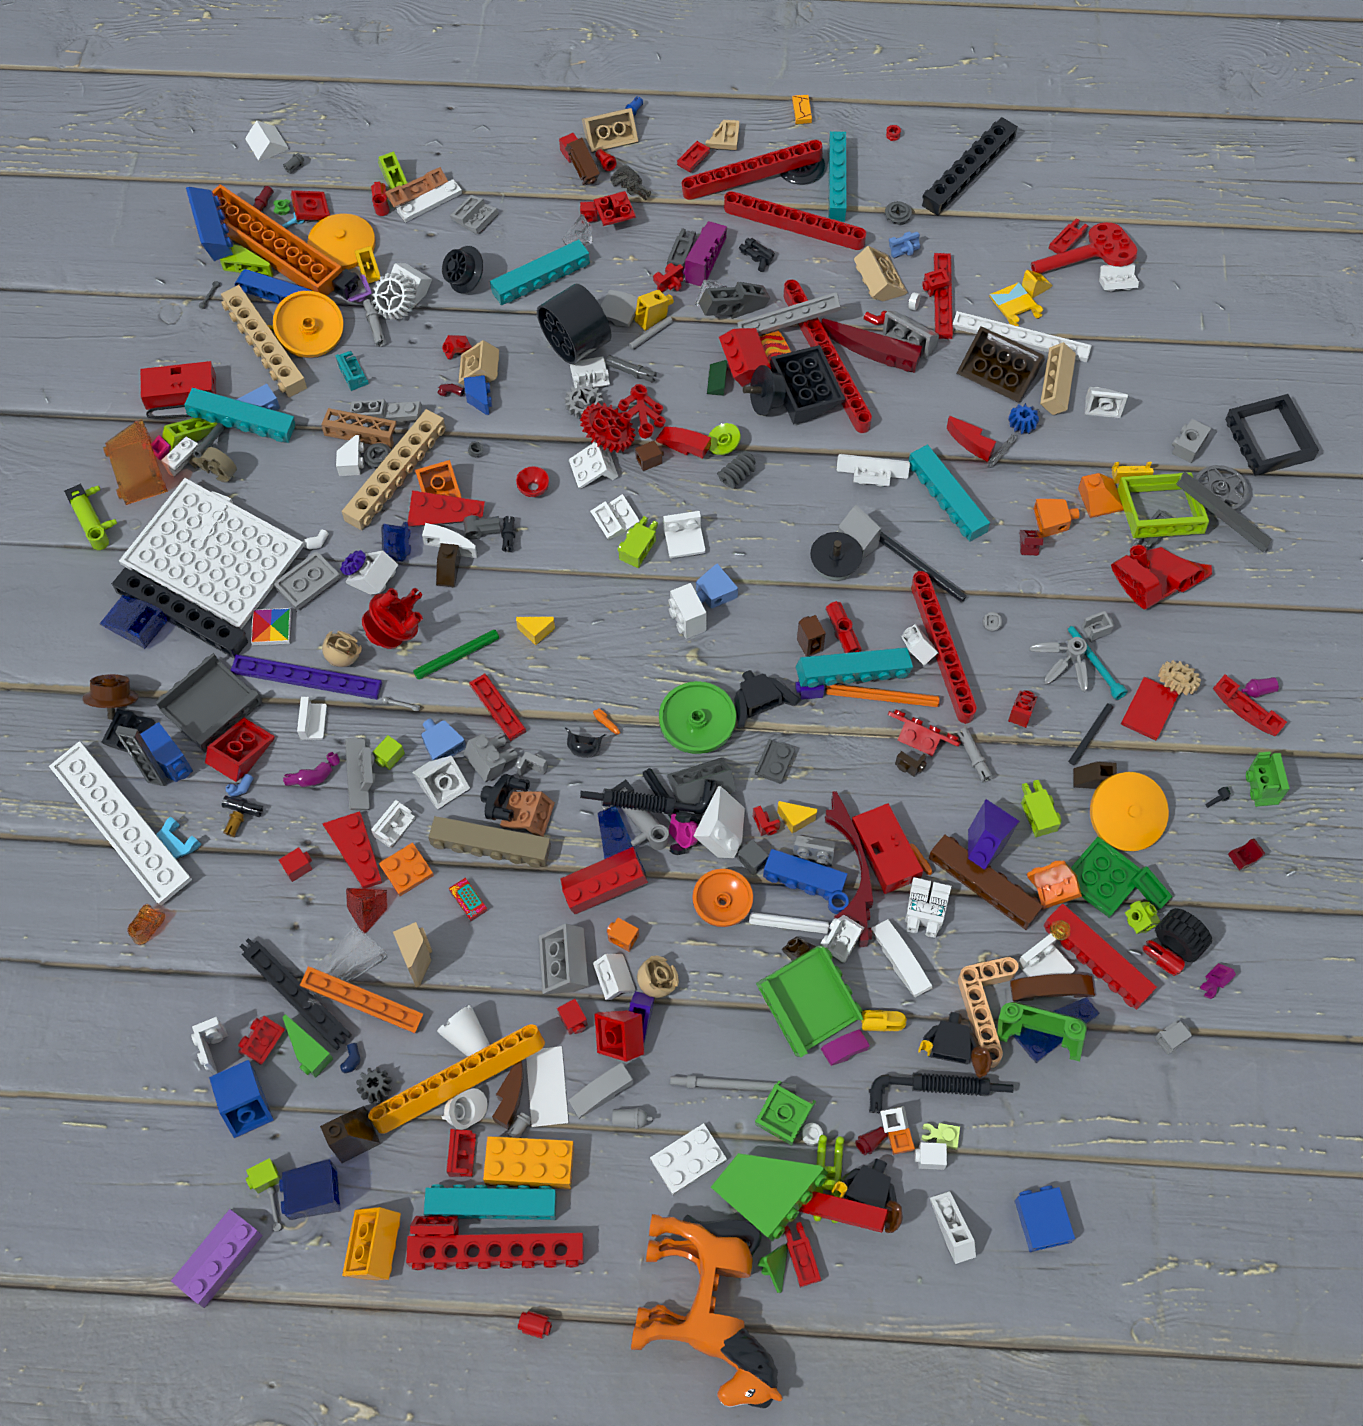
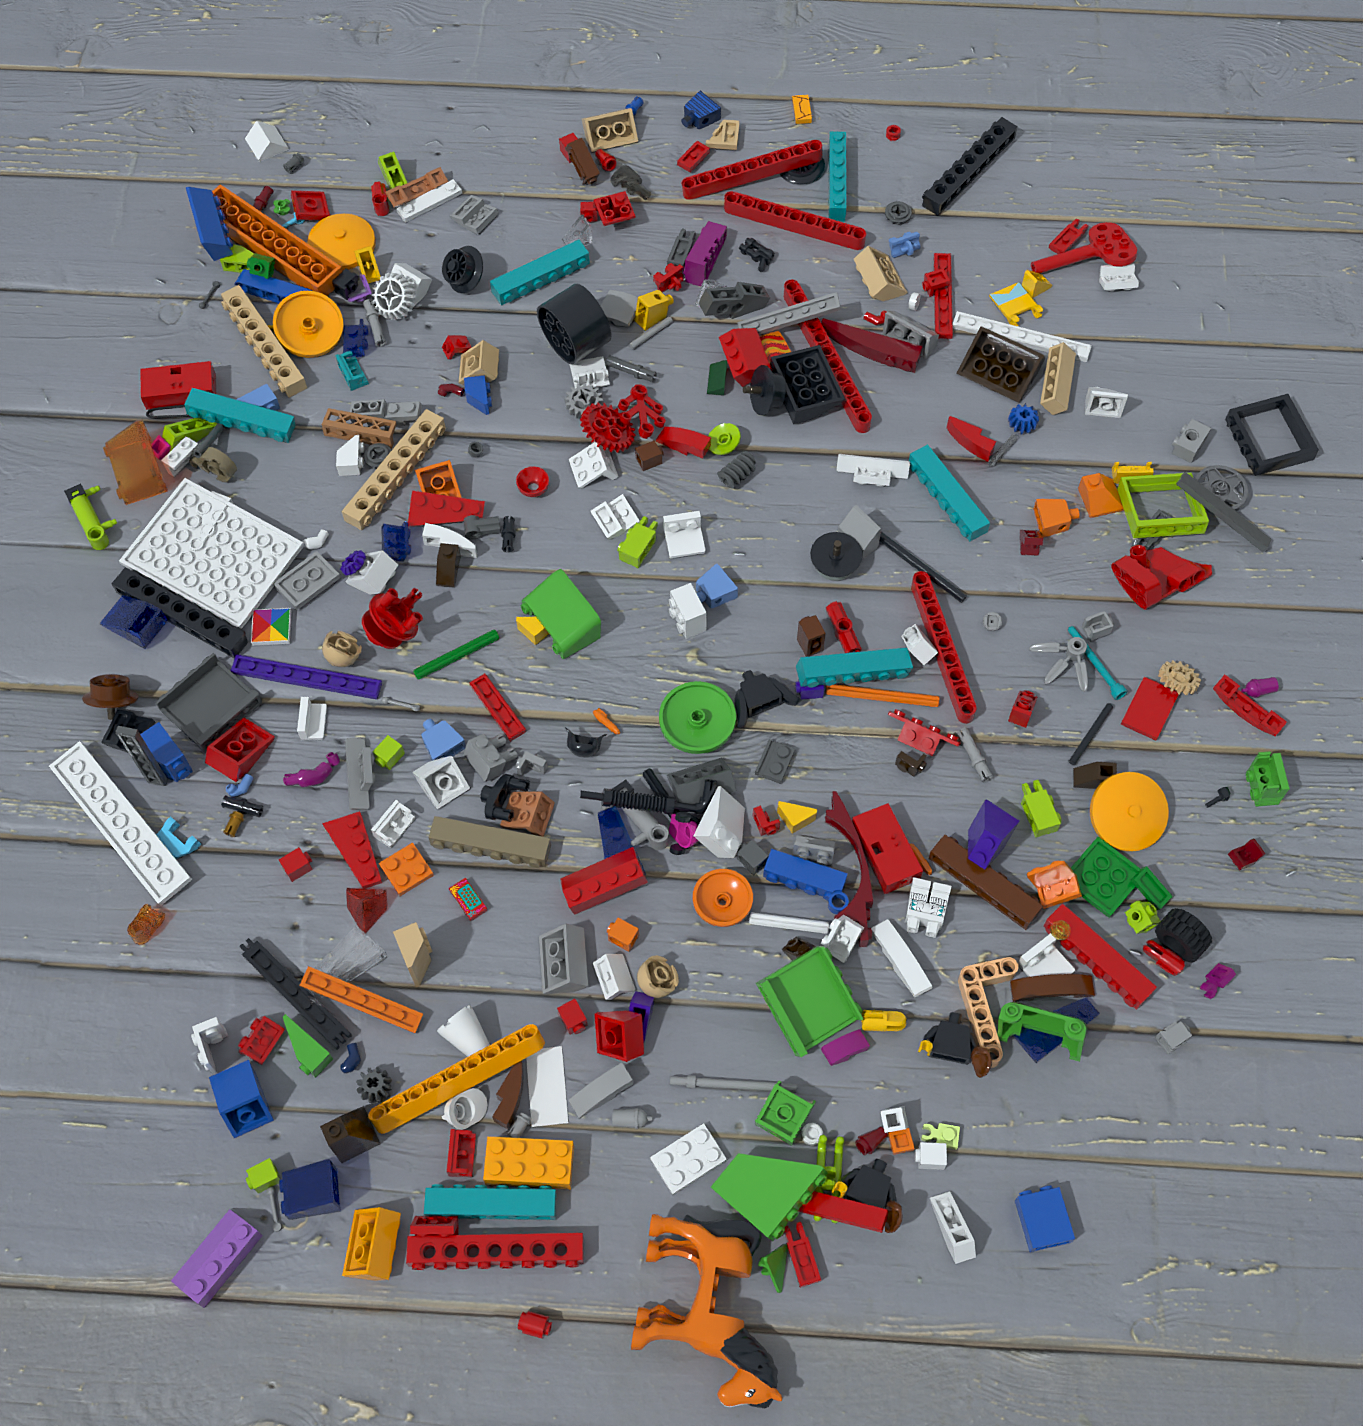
black piece [869,1072,1014,1113] -> none
none -> green brick [247,253,275,279]
none -> clear blue bracket [343,319,369,357]
none -> bright green windscreen [520,569,601,659]
none -> dark blue torso [681,90,721,129]

